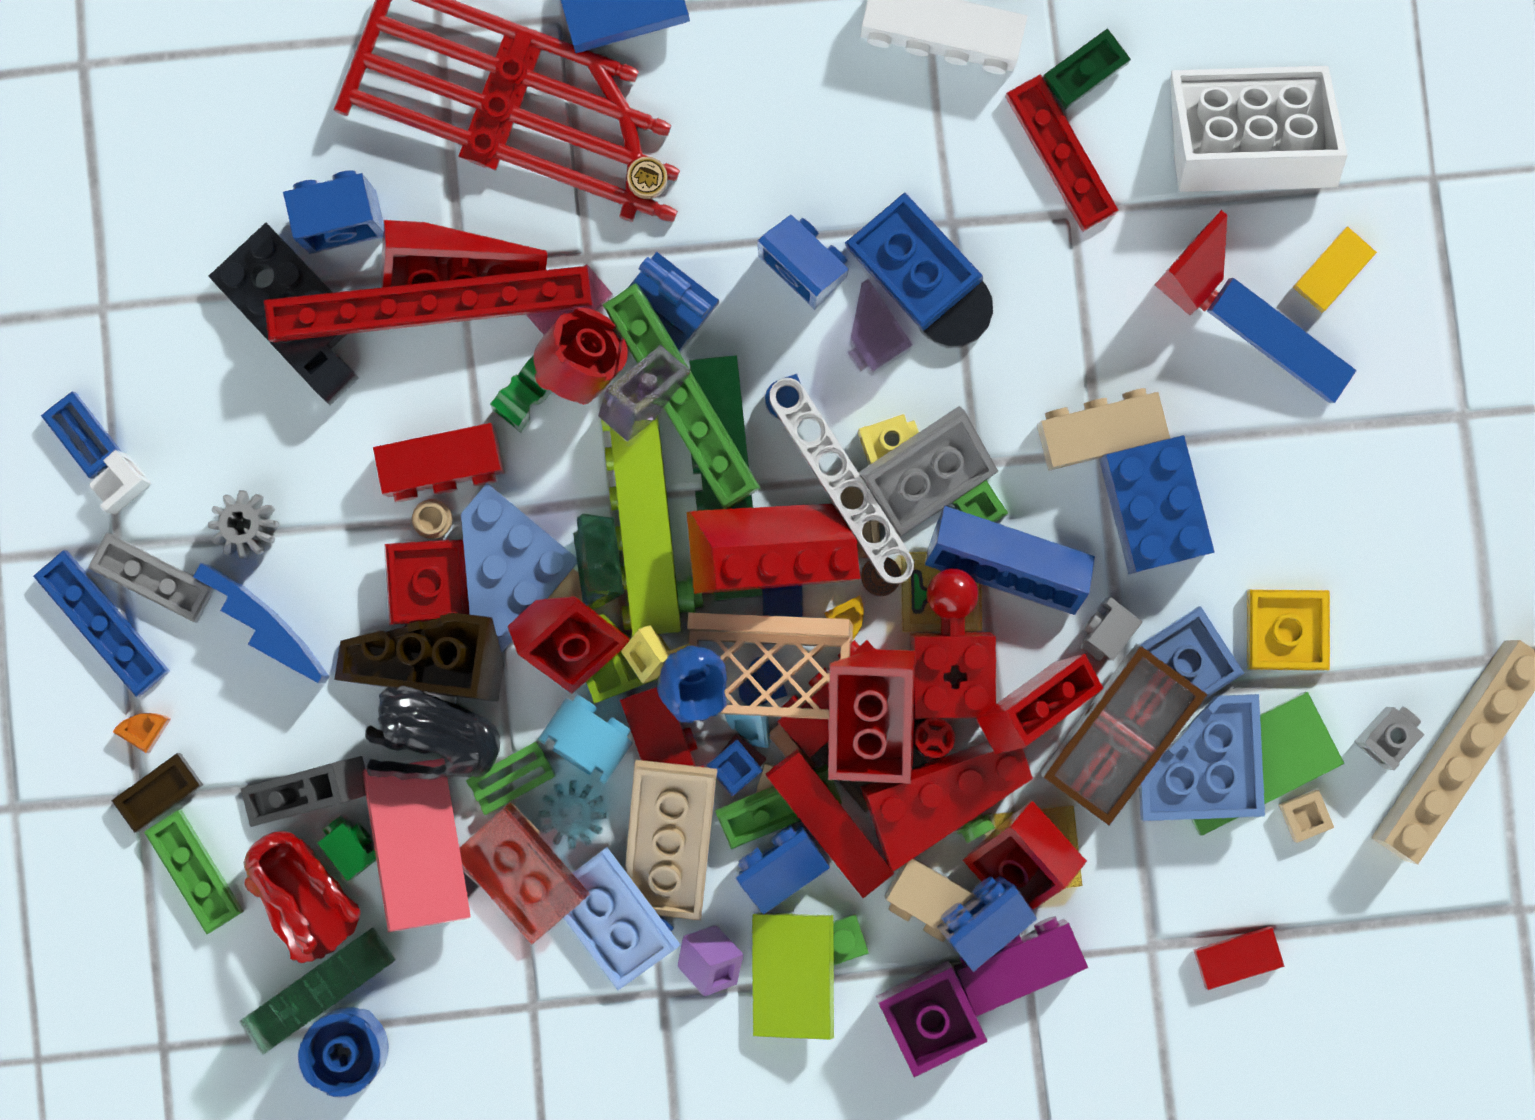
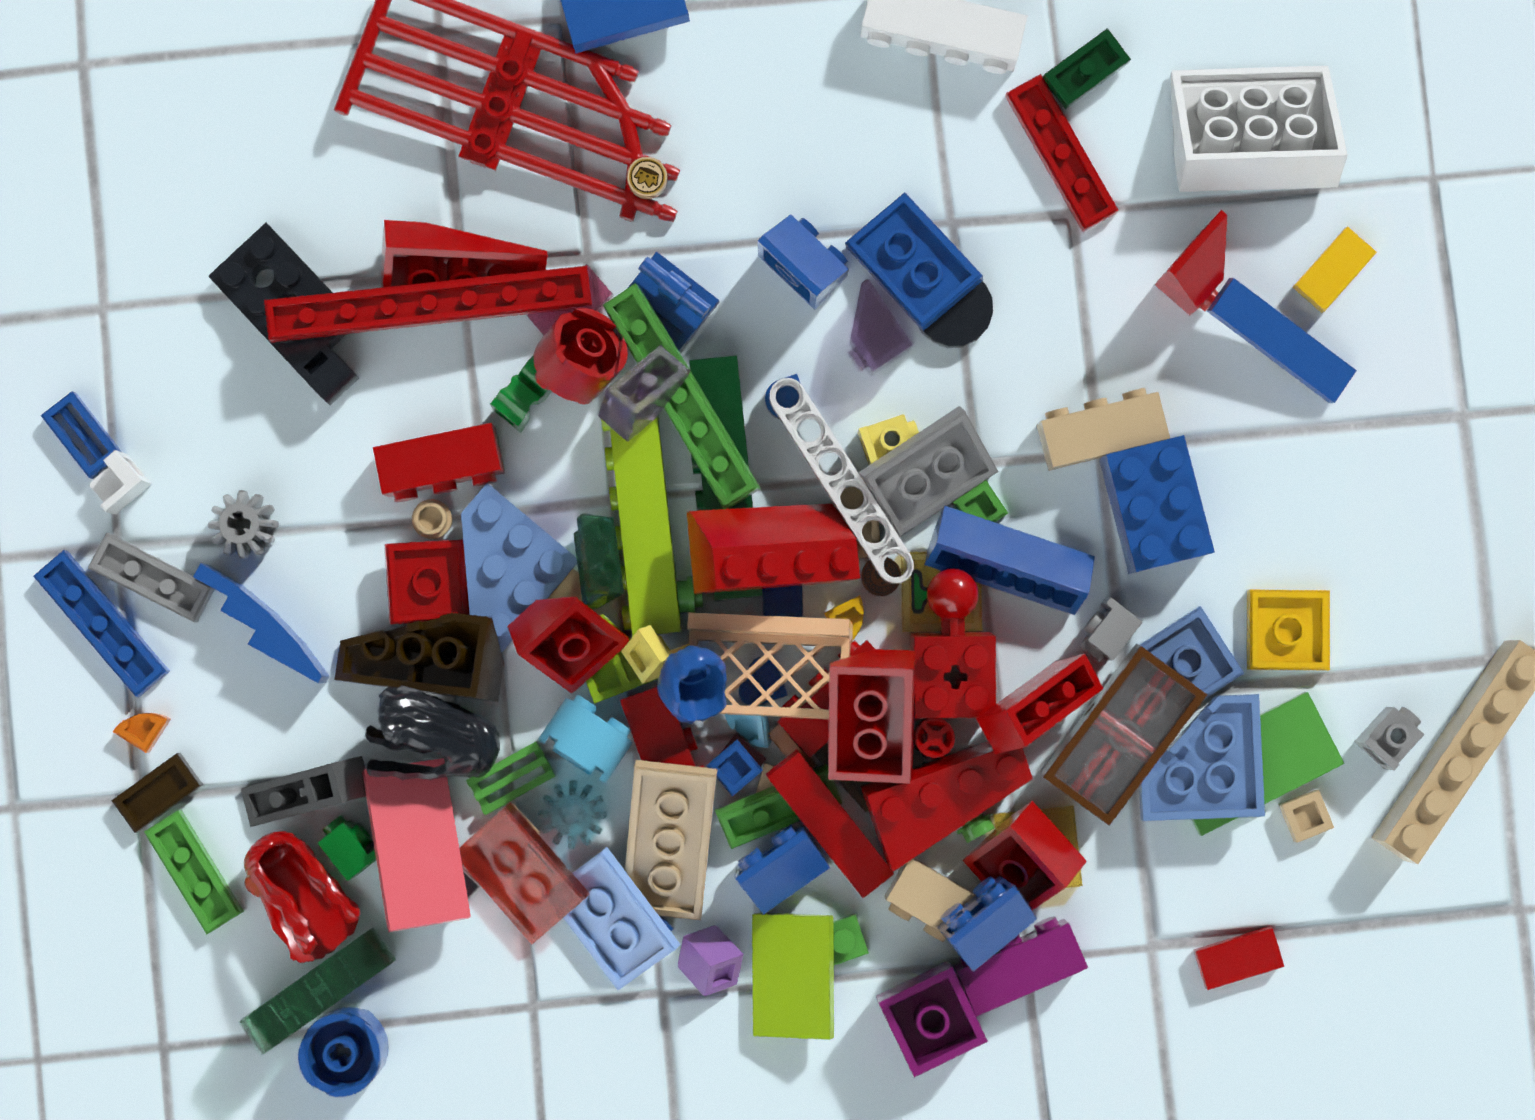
blue brick [283,170,384,254] -> none

